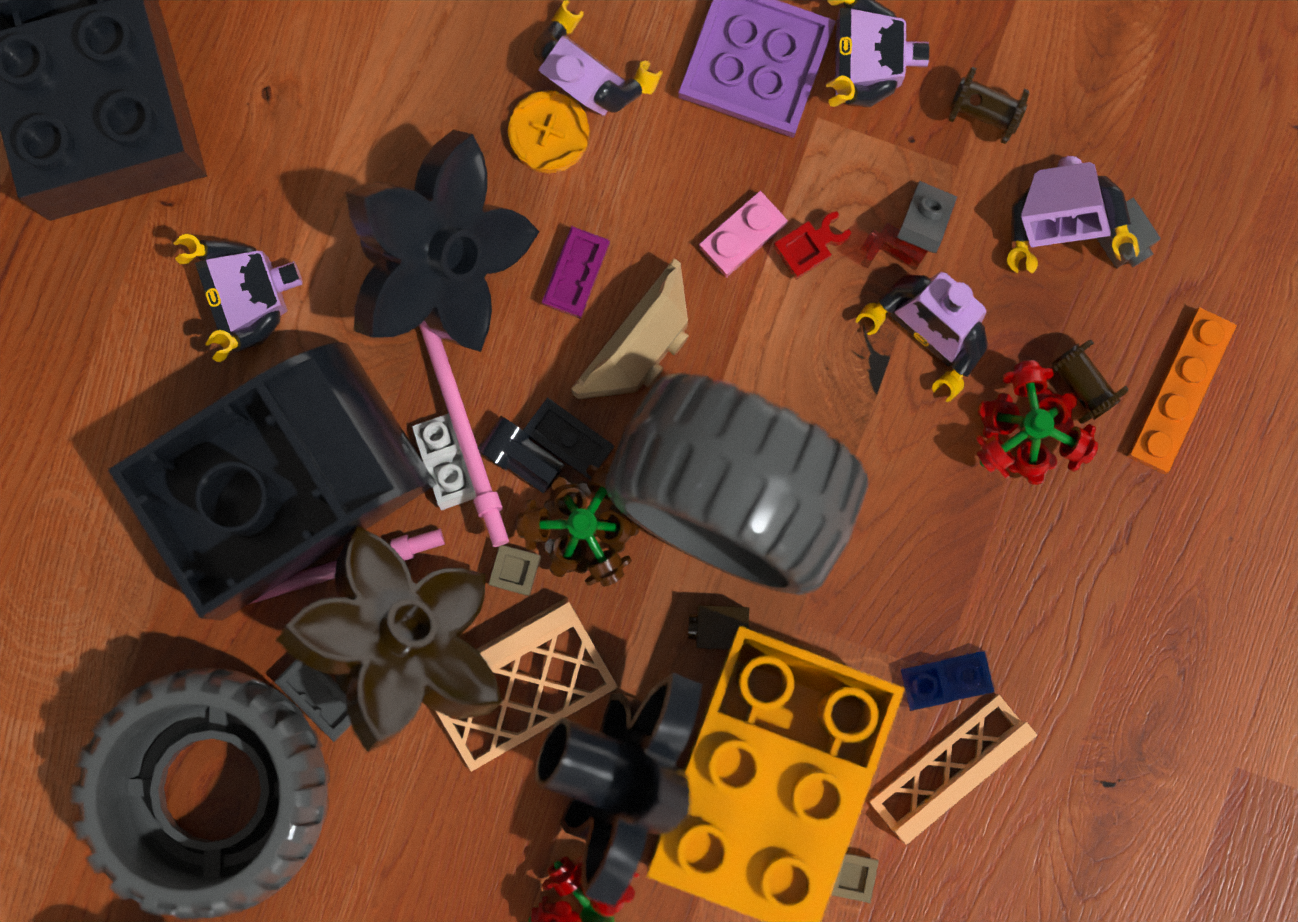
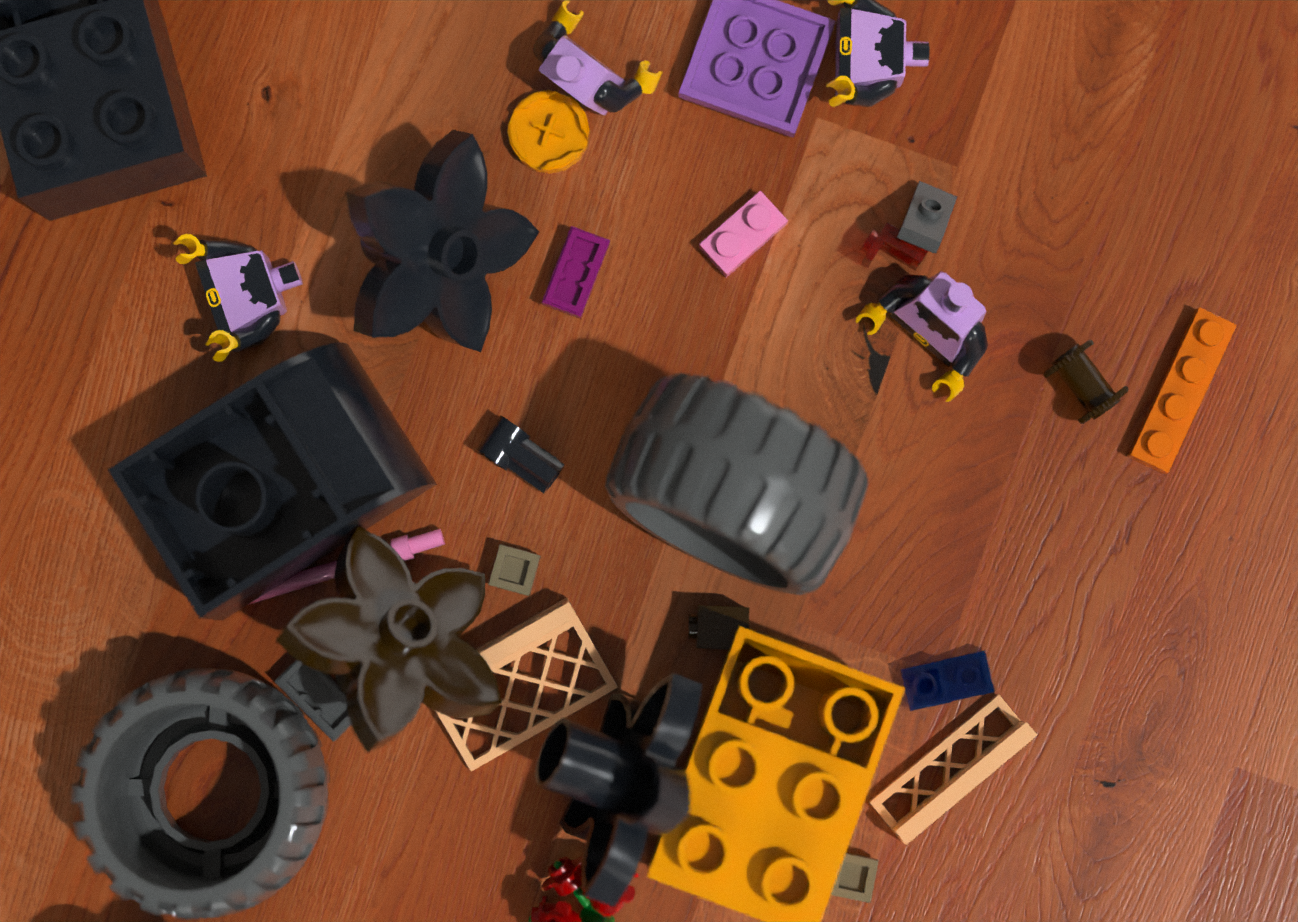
white slope [412,413,476,510] -> none
bright pink bar [419,321,509,547] -> none
reddish brown plant [516,465,640,587] -> none
black plate [523,397,615,480] -> none
tan wedge [571,258,689,399] -> none
red plate [773,211,852,280] -> none
dark brown hose [948,67,1029,144] -> none
red plant [976,360,1098,485] -> none
lavender torso [1007,156,1139,274] -> none
dark grey brick [1096,197,1161,269] -> none

